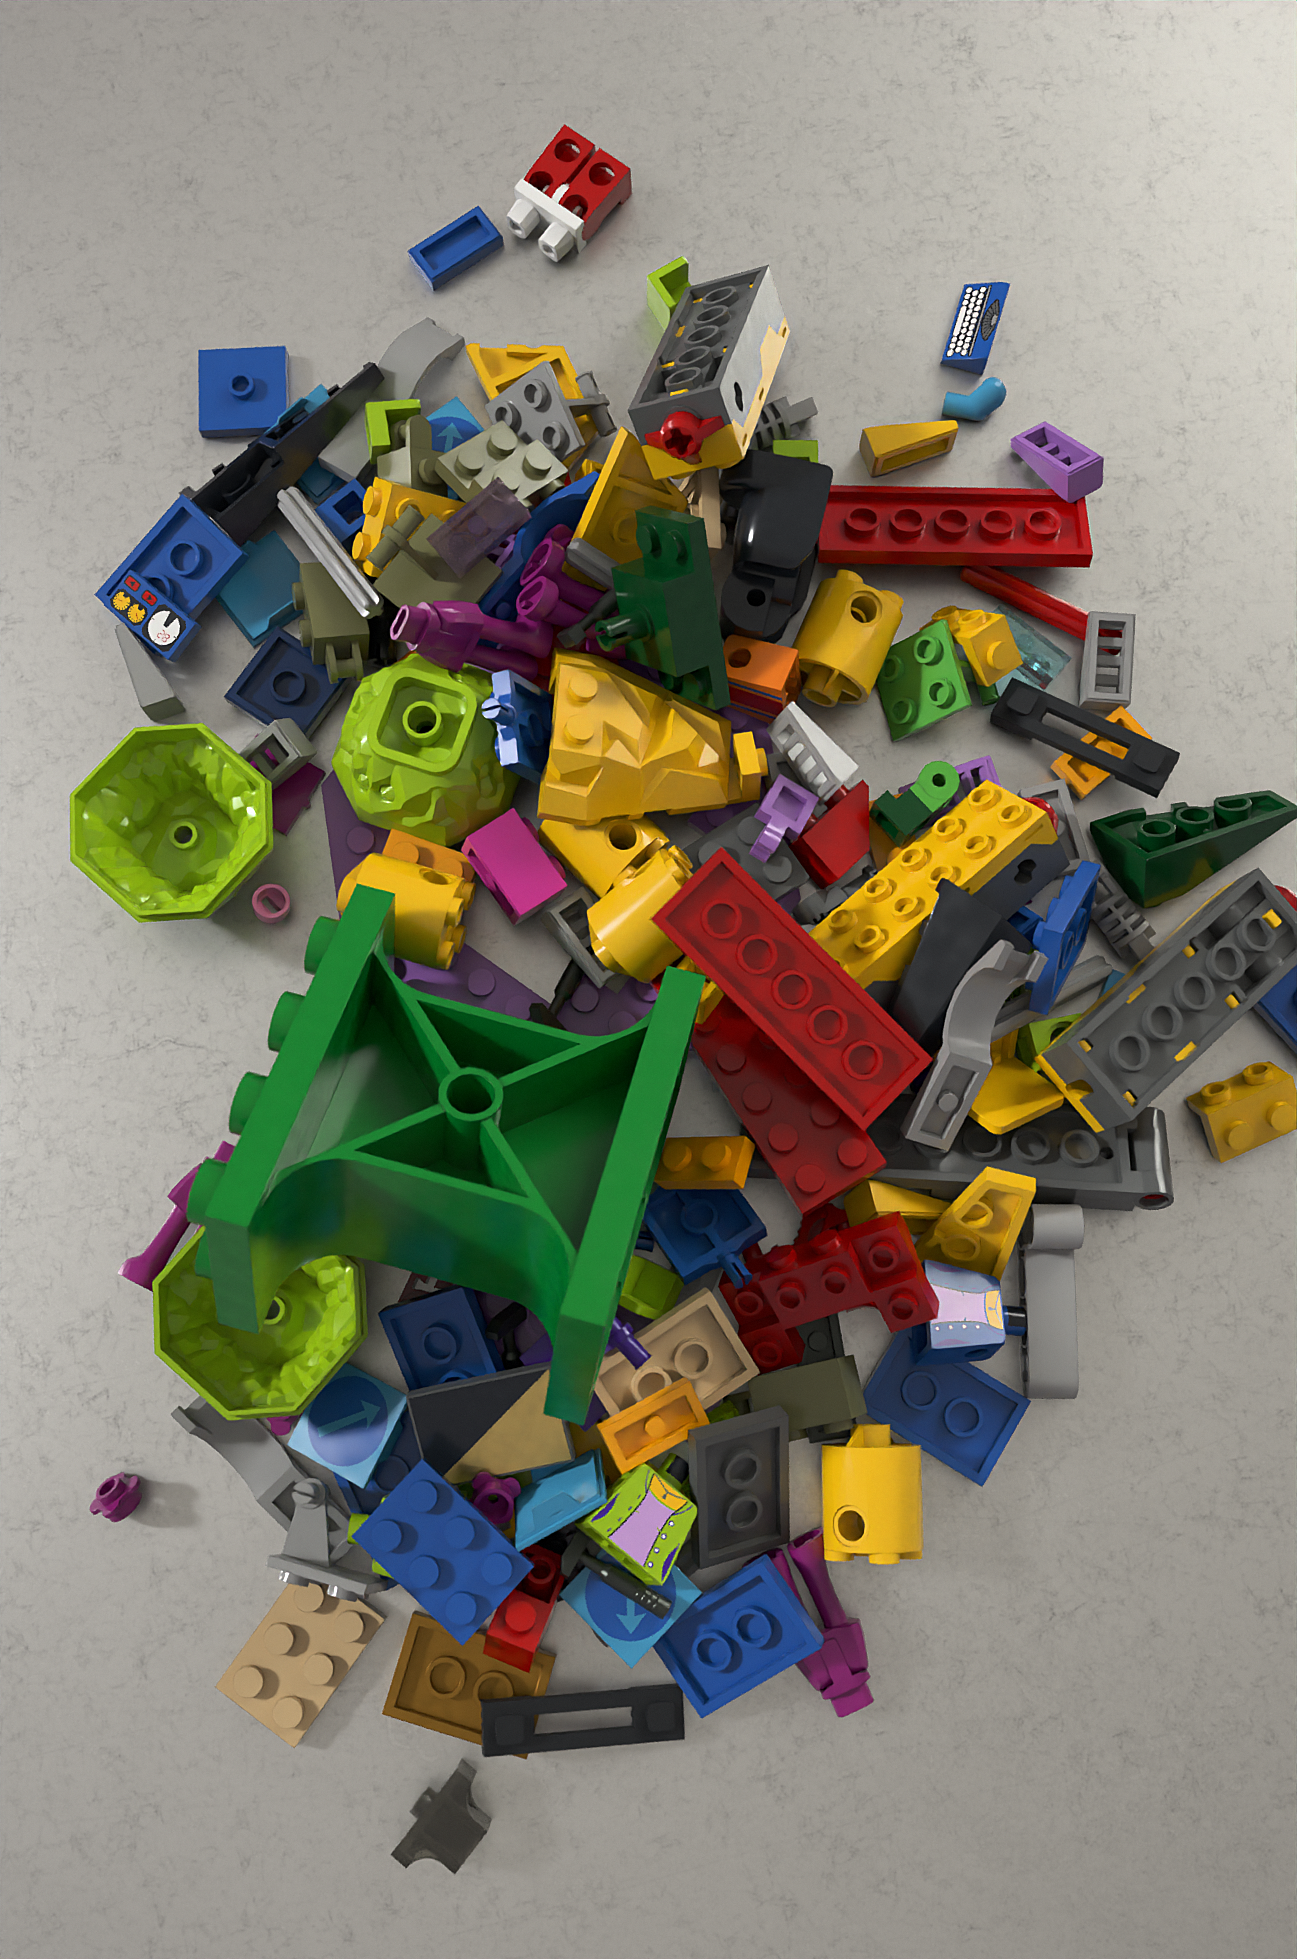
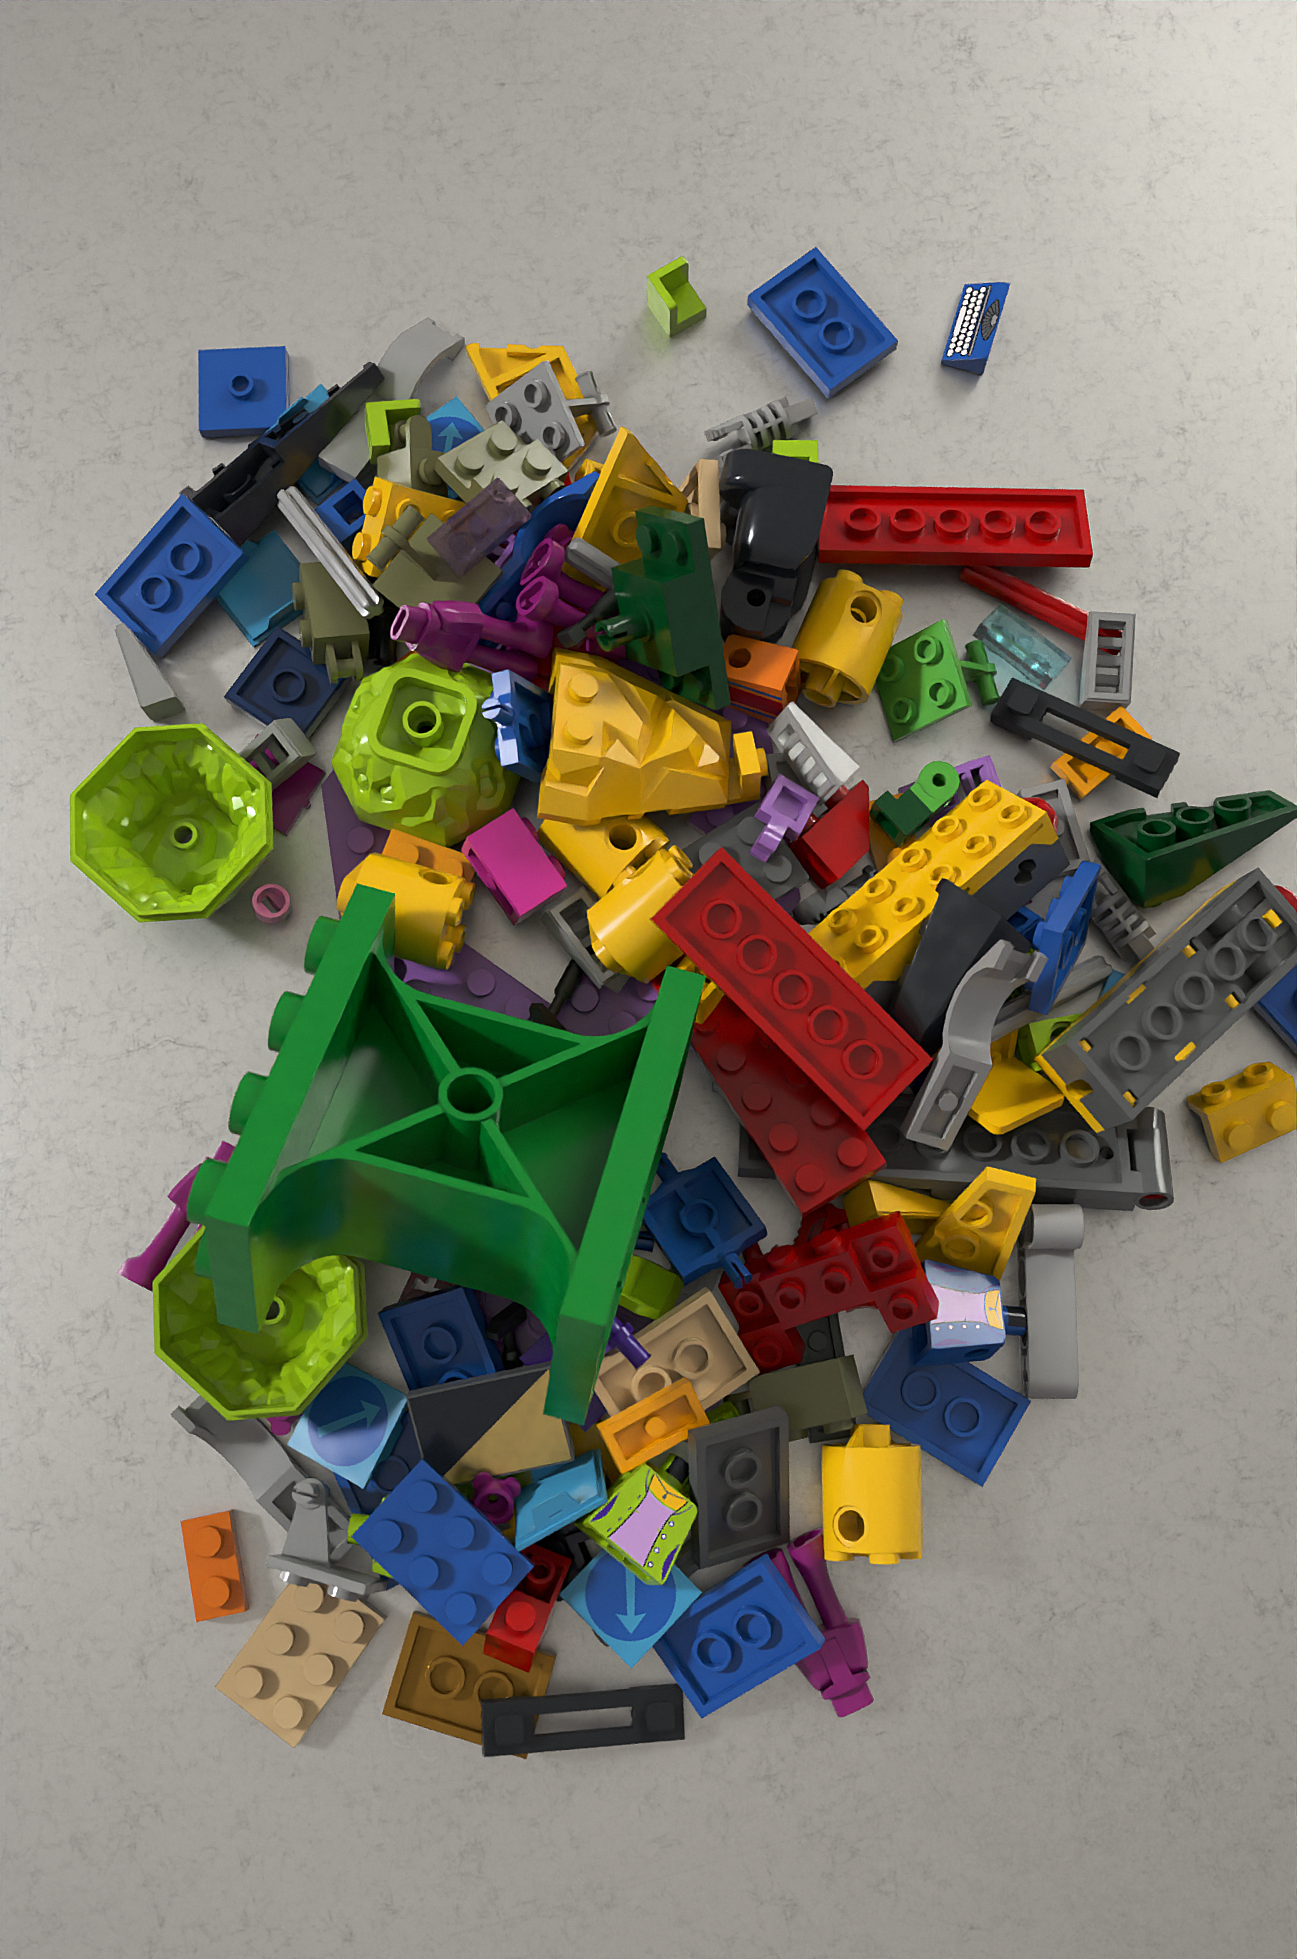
magenta plate [89,1472,142,1522] -> none
tile [104,569,202,663] -> none
clear smoke brick [391,1759,492,1875] -> none
blue tile [408,205,504,291] -> none
red hips [506,124,632,262] -> none
pearl dark grey piece [560,1528,672,1620] -> none
dark grey piece [628,265,790,480] -> none
light orange plate [654,1136,755,1189] -> none
yellow slope [859,420,959,477] -> none
yellow bracket [919,606,1023,687] -> none
dark azure arm [942,377,1006,421] -> none
medium lavender slope [1010,421,1104,503] -> none
none -> orange plate [180,1509,249,1622]
none -> blue plate [747,247,898,399]

